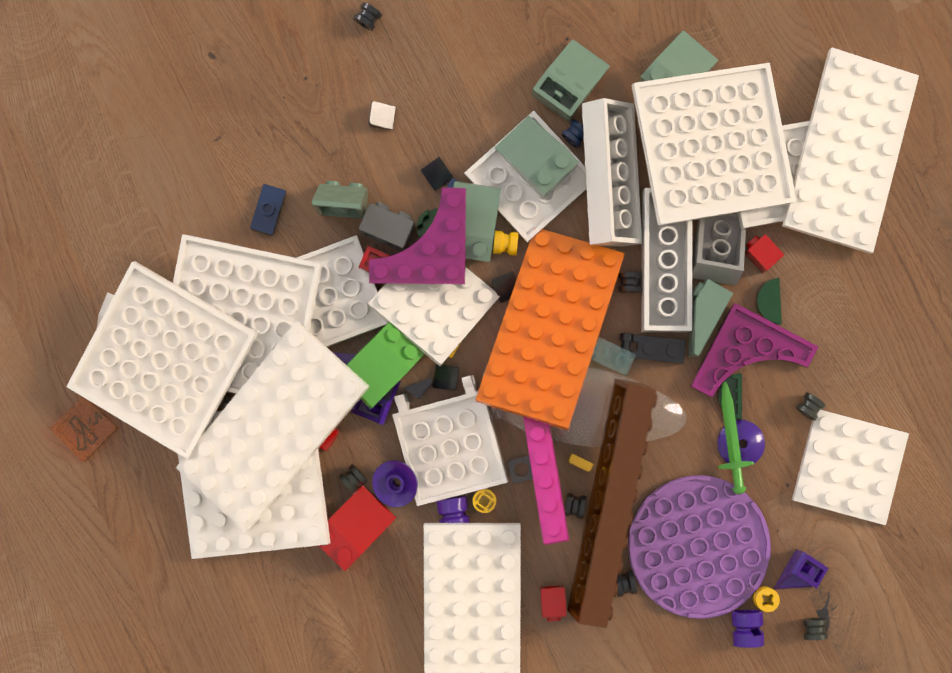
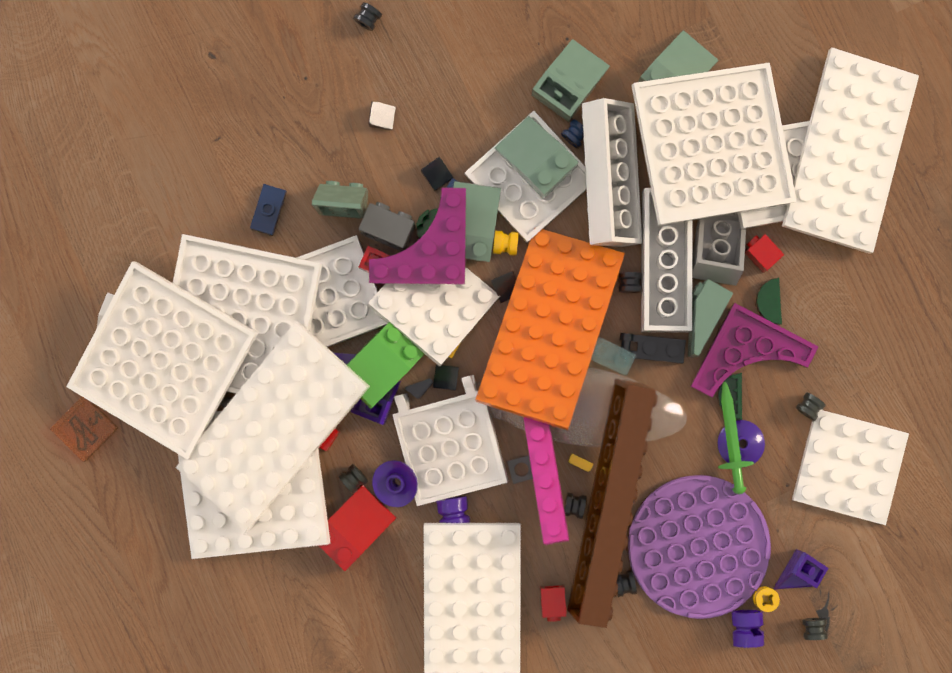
yellow wheel [473,488,496,513] -> none

